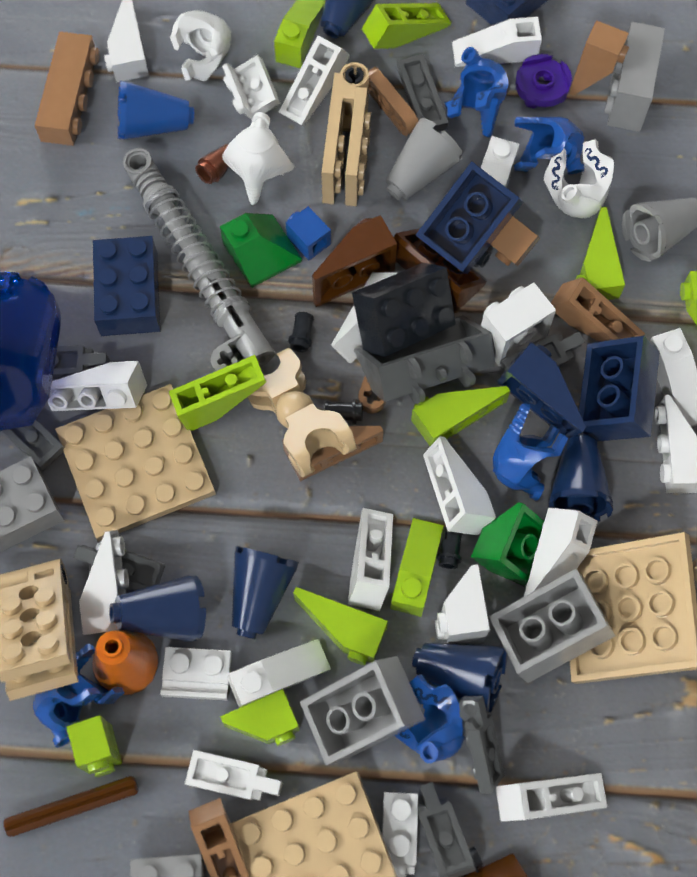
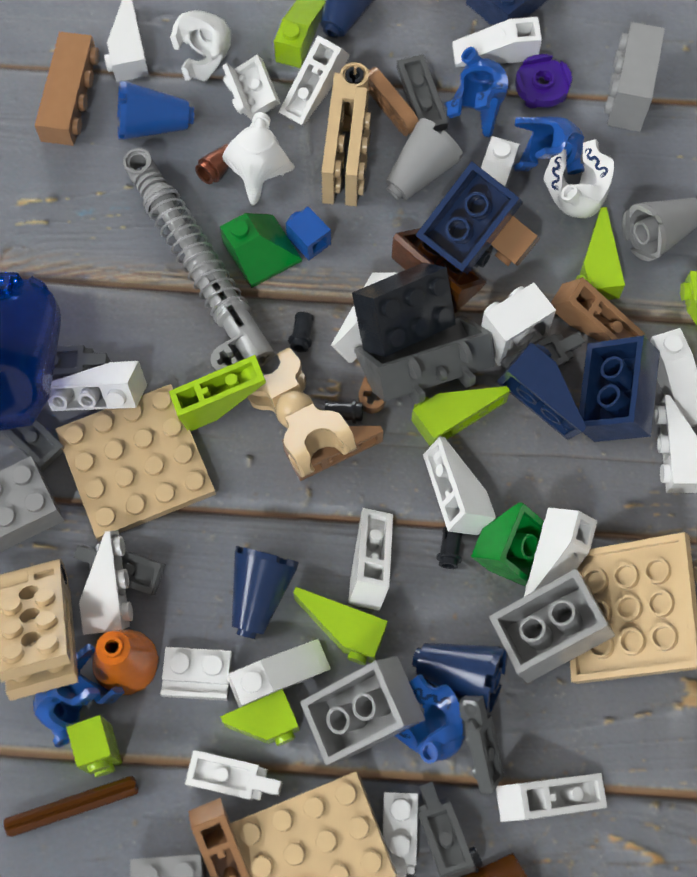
dark blue brick [93,236,161,336] -> none
dark blue cone [109,576,206,642] -> none
reddish brown slope [312,215,397,307] -> none
lime slope [362,3,451,49] -> none
lime slope [390,518,444,617] -> none
white slope [435,564,490,645] -> none
blue piece [493,404,569,501] -> none
dark blue cone [548,434,613,522] -> none
medium nougat slope [569,20,629,96] -> none

